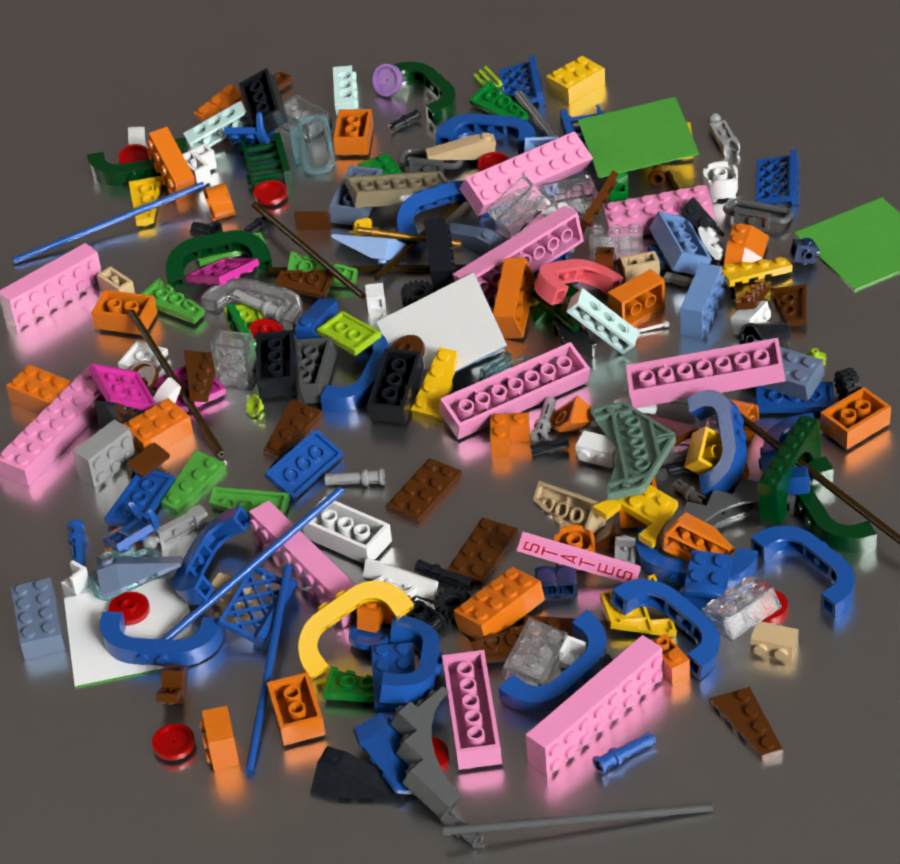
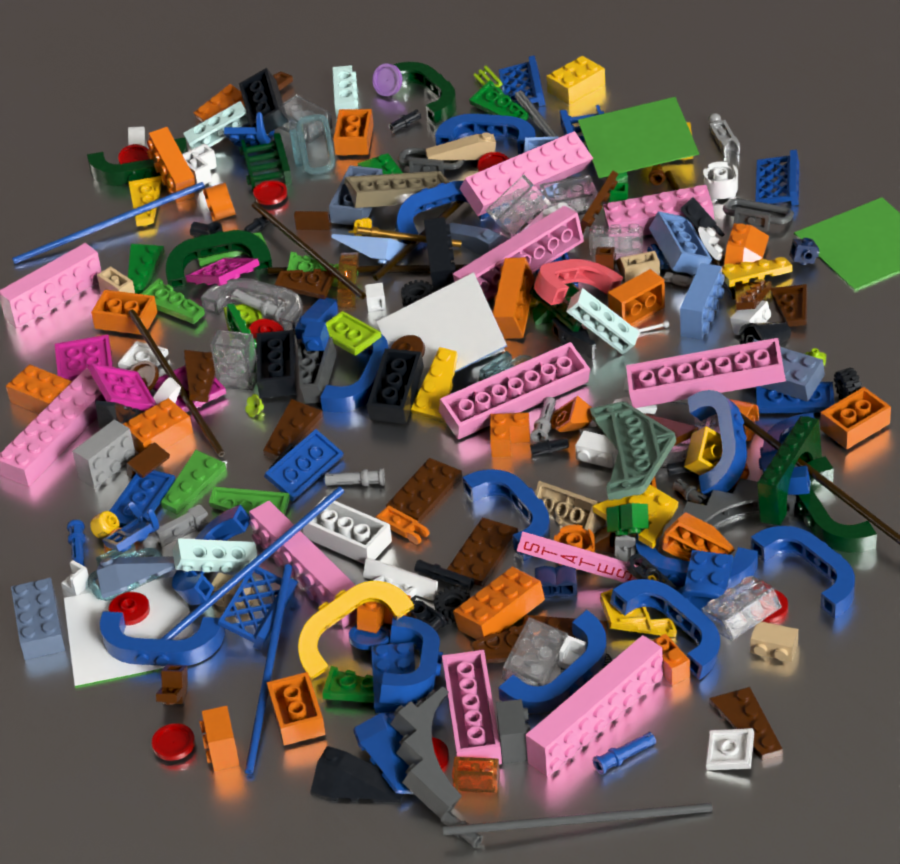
none -> dark pink plate [55,335,113,382]
none -> yellow head [90,511,120,539]
none -> green wing [128,244,165,294]
none -> light aqua brick [172,539,257,573]
none -> blue brick [302,322,329,351]
none -> clear orange slope [337,252,359,308]
none -> orange hinge [375,506,430,545]
none -> clear orange brick [452,757,500,793]
none -> blue arch [462,469,550,561]
none -> dark grey brick [496,699,530,764]
none -> green piece [606,503,649,536]
none -> black beam [626,554,678,591]
none -> white plate [706,728,754,770]

